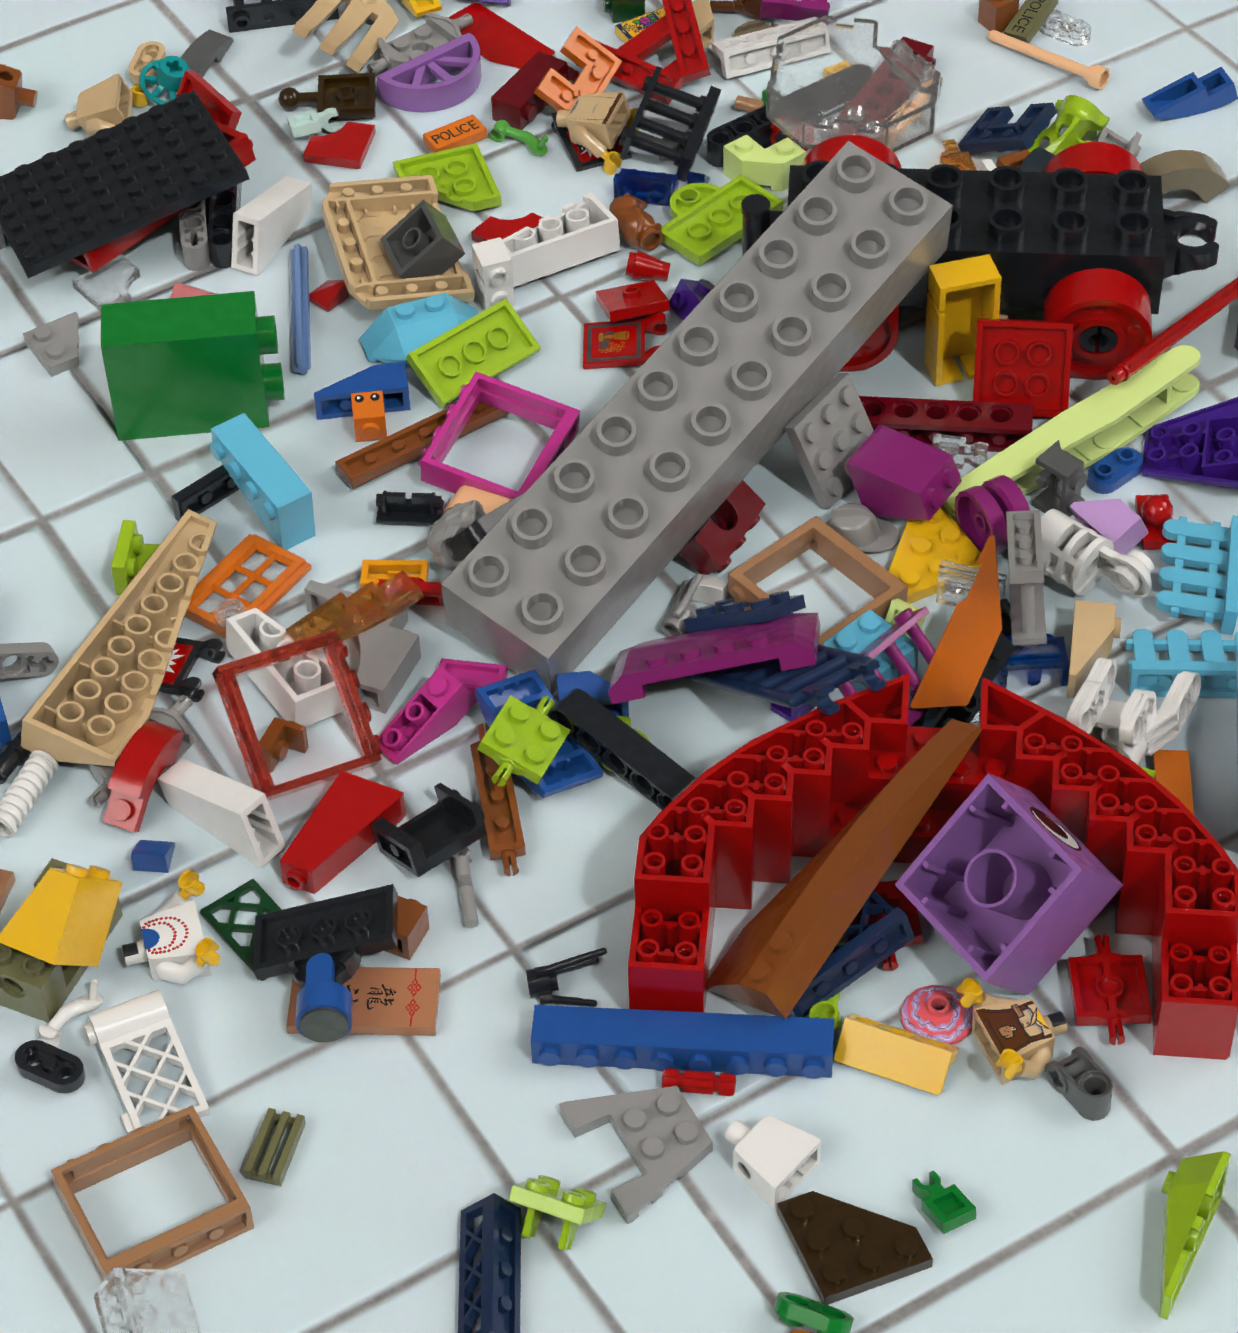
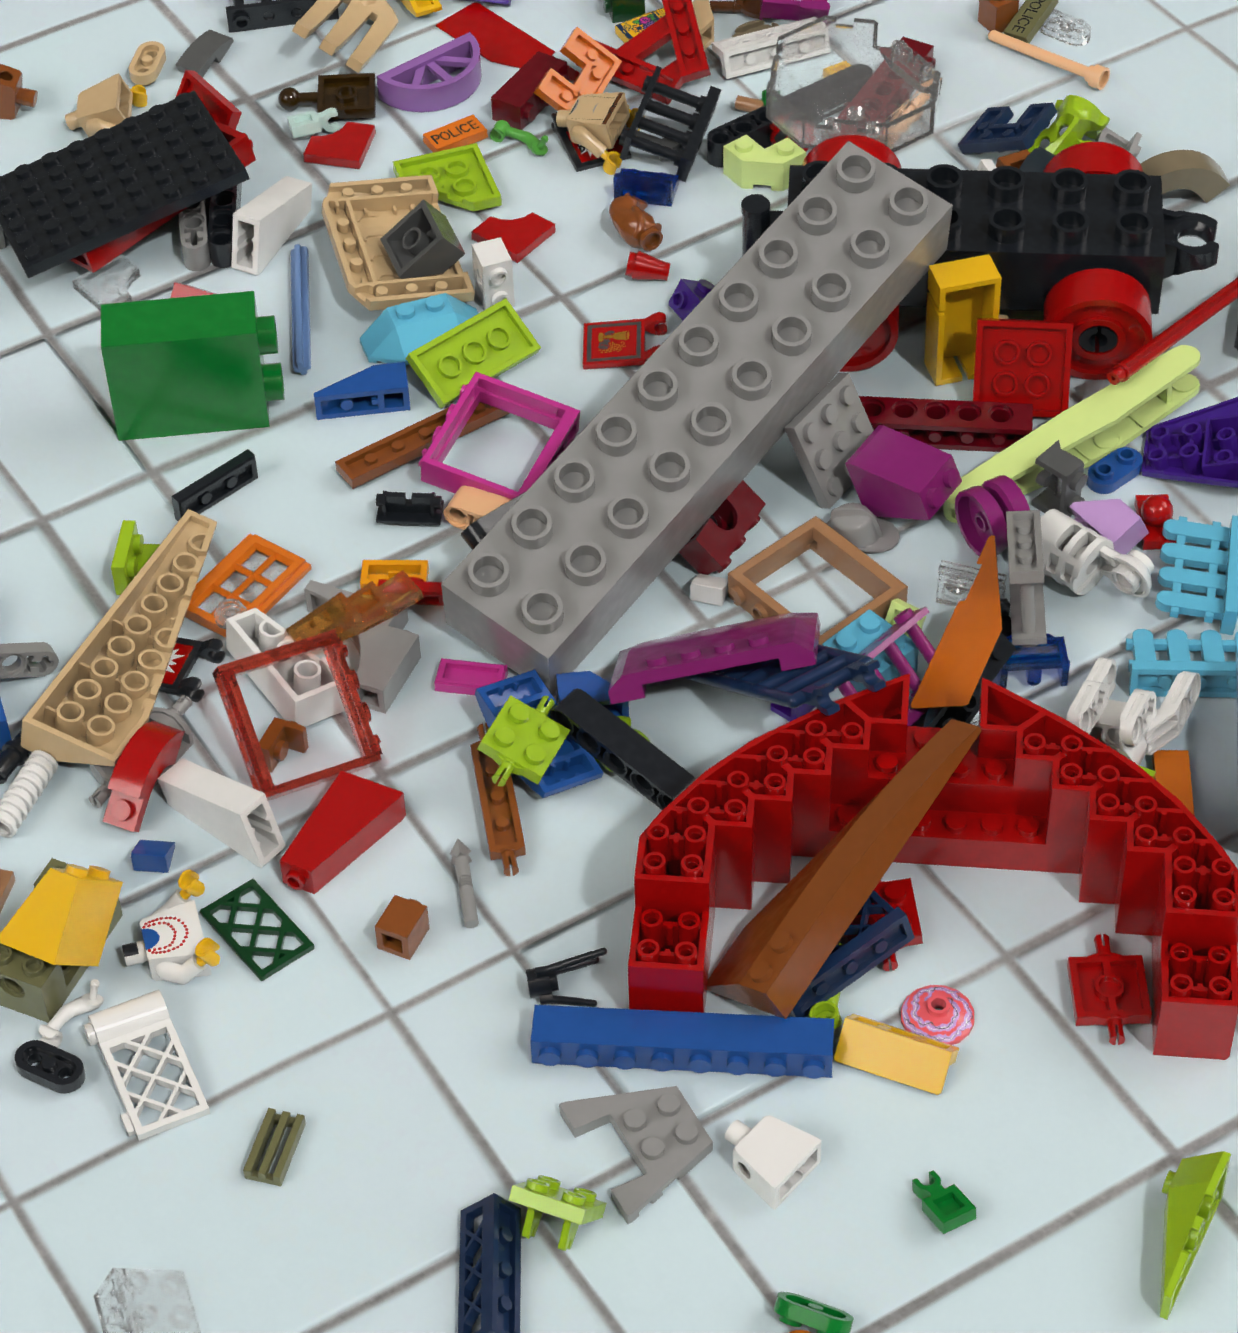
light grey wing [23,312,80,377] -> none
medium nougat window [51,1105,254,1296] -> none
teal wheel [139,56,191,105] -> none
medium azure wedge [210,413,316,550] -> none
black plate [252,884,398,1042] -> none
nougat tile [286,967,441,1036] -> none
red slope [309,280,349,312] -> none
orange brick [351,390,387,442] -> none
light grey plate [367,13,473,74] -> none
black panel [371,783,487,877] -> none
dark pink slope [373,665,477,765] -> none
light grey hair [427,500,486,571] -> none
white wedge [502,192,620,287] -> none
red plate [595,280,670,322] -> none
lime plate [661,175,783,266] -> none
light grey plant [661,573,703,637] -> none
red axle [662,1068,736,1096] -> none
dark blue plate [684,591,806,632] -> none
clear blue piece [687,171,710,184] -> none
dark brown plate [776,1191,933,1305] -> none
yellow plate [888,506,982,604] -> none
medium lavender brick [895,773,1123,995] -> none
clear plate [932,434,989,469] -> none
clear orange plate [940,139,977,170] -> none
torso [956,978,1068,1085] -> none
dark grey piece [1045,1046,1113,1121] -> none
tan slope [1067,600,1122,698] -> none
blue slope [1142,67,1238,120] -> none

